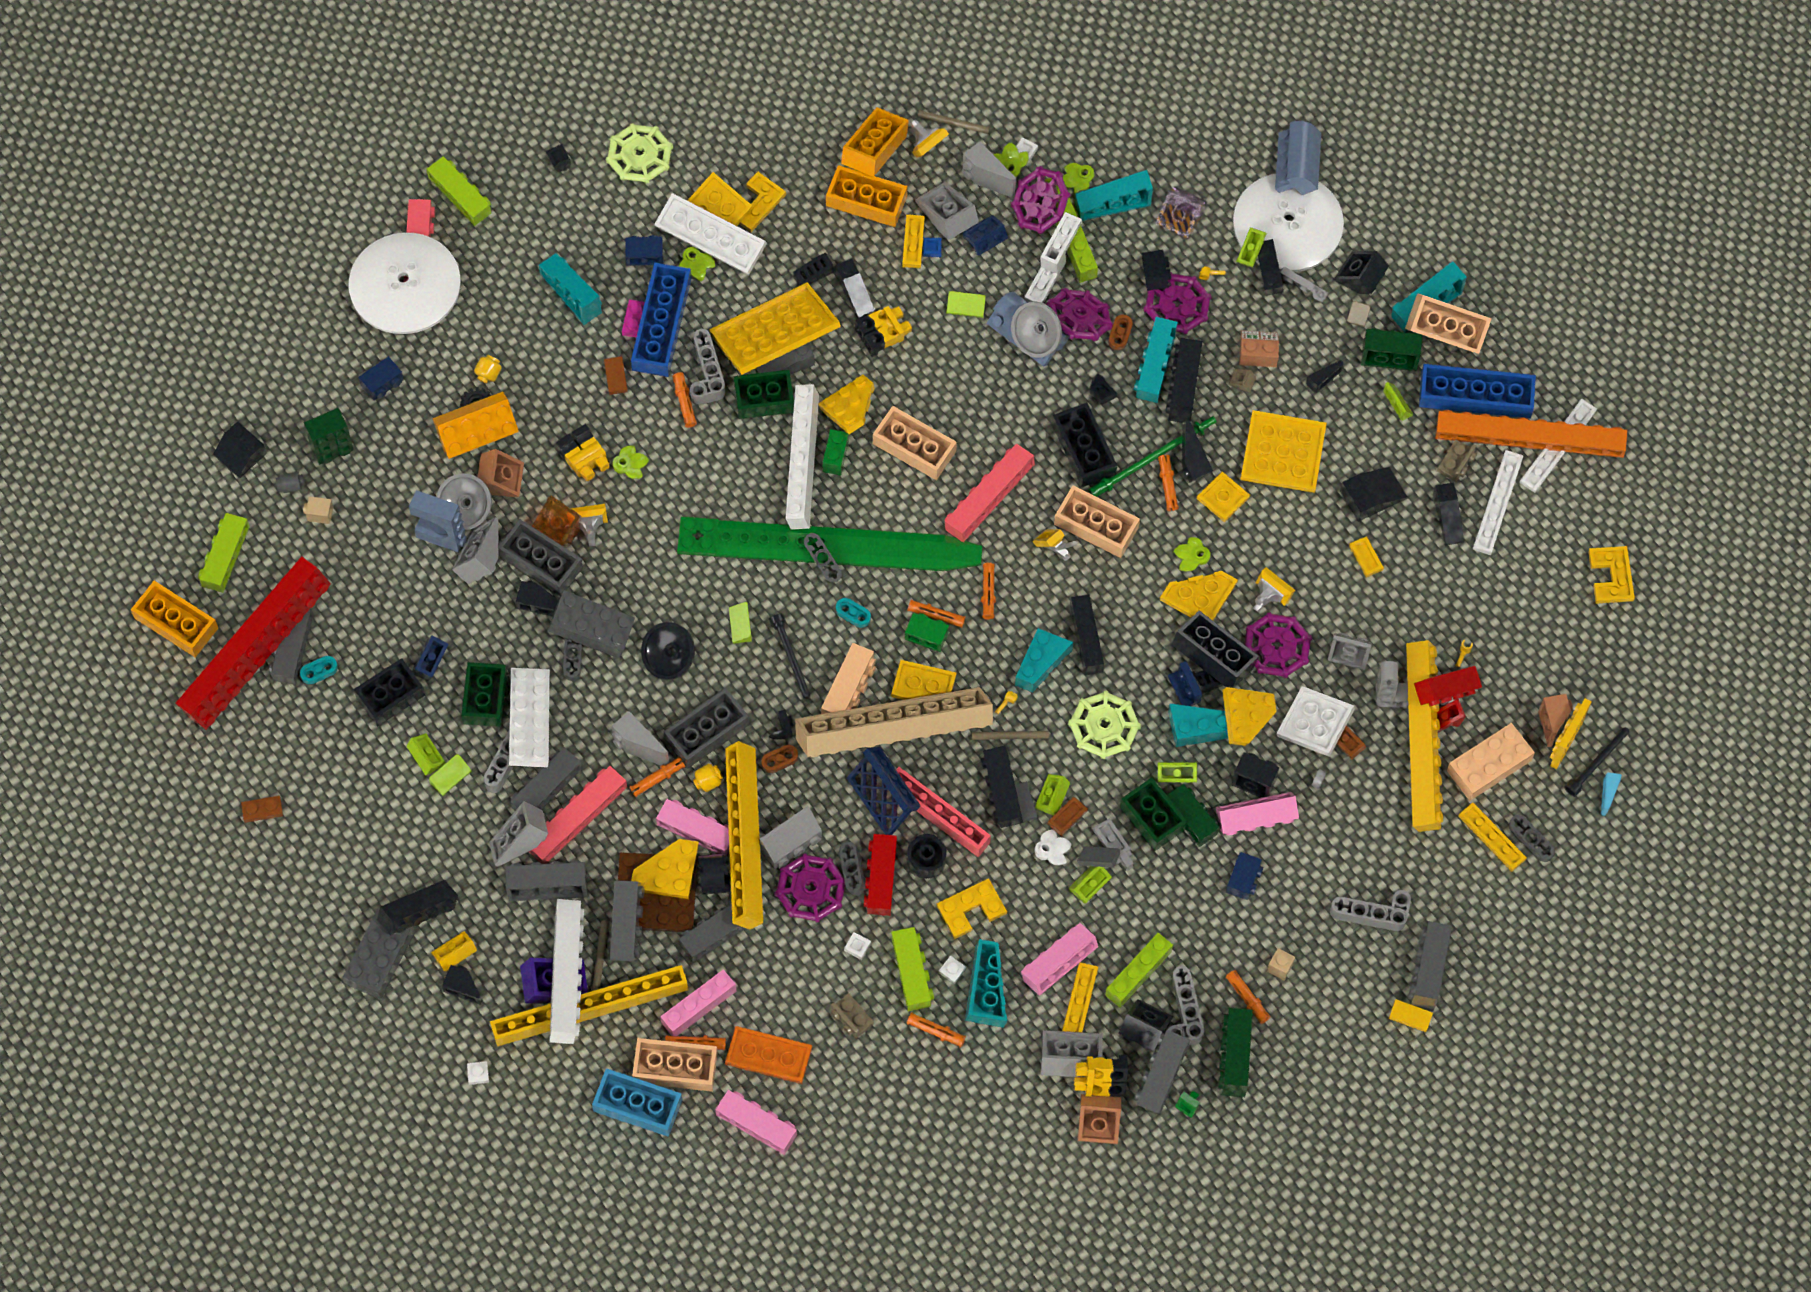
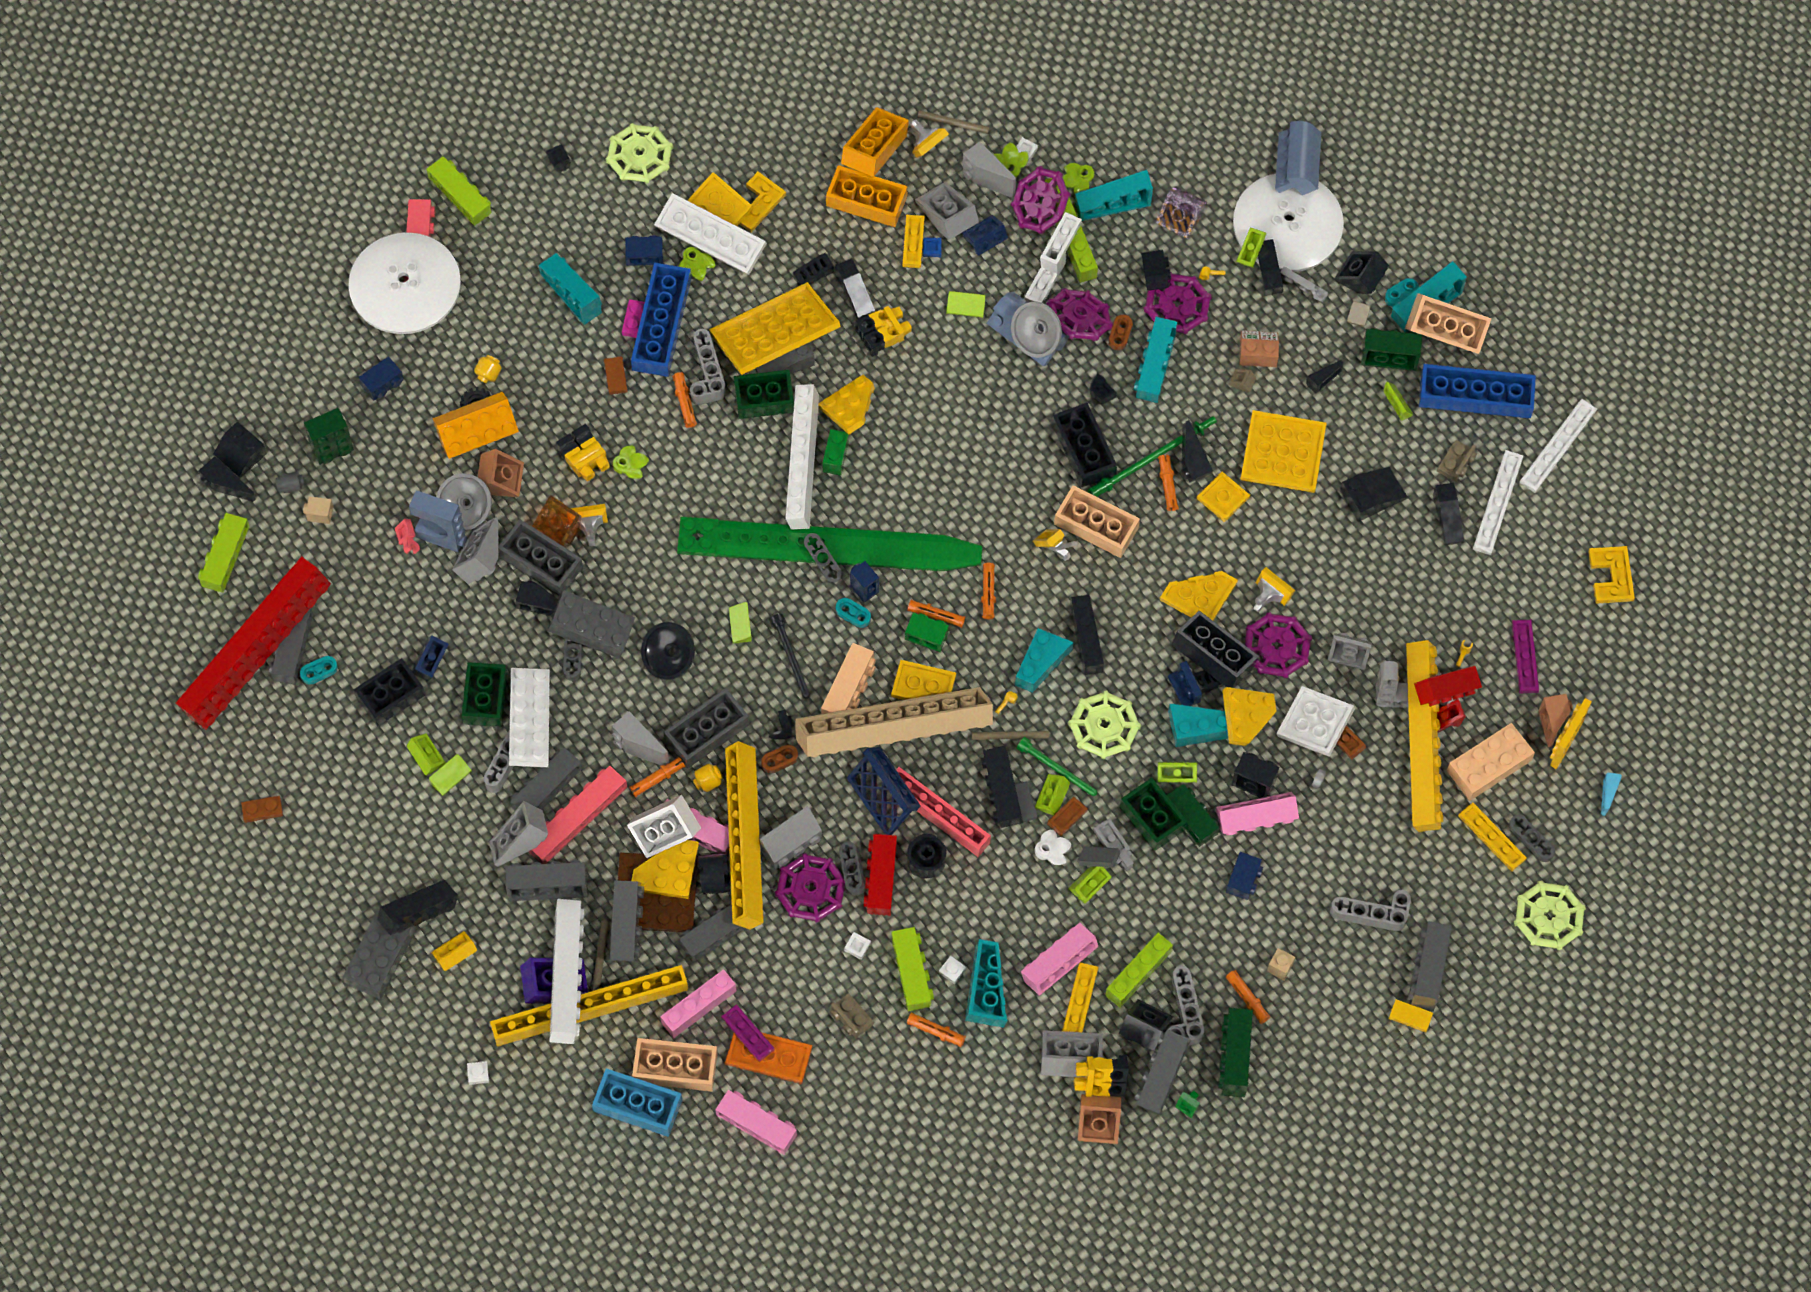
light orange brick [131,580,219,658] -> none
black slope [442,965,482,1005] -> none
orange pin [665,1035,726,1050] -> none
light nougat brick [873,406,957,480] -> none
yellow plate [936,878,1007,939] -> none
coral brick [945,443,1035,543] -> none
black brick [1165,338,1203,423] -> none
lime plate [1174,537,1211,572] -> none
yellow tile [1349,536,1384,577] -> none
orange brick [1435,410,1627,458] -> none
black piece [1564,727,1629,797] -> none
none -> black slope [198,456,256,502]
none -> coral plate [395,519,420,554]
none -> white brick [627,795,701,858]
none -> magenta tile [721,1004,775,1062]
none -> dark blue brick [850,561,879,603]
none -> green piece [1016,736,1097,796]
none -> teal plate [1385,278,1419,307]
none -> magenta tile [1512,620,1539,694]
none -> yellowish green plate [1514,881,1586,950]

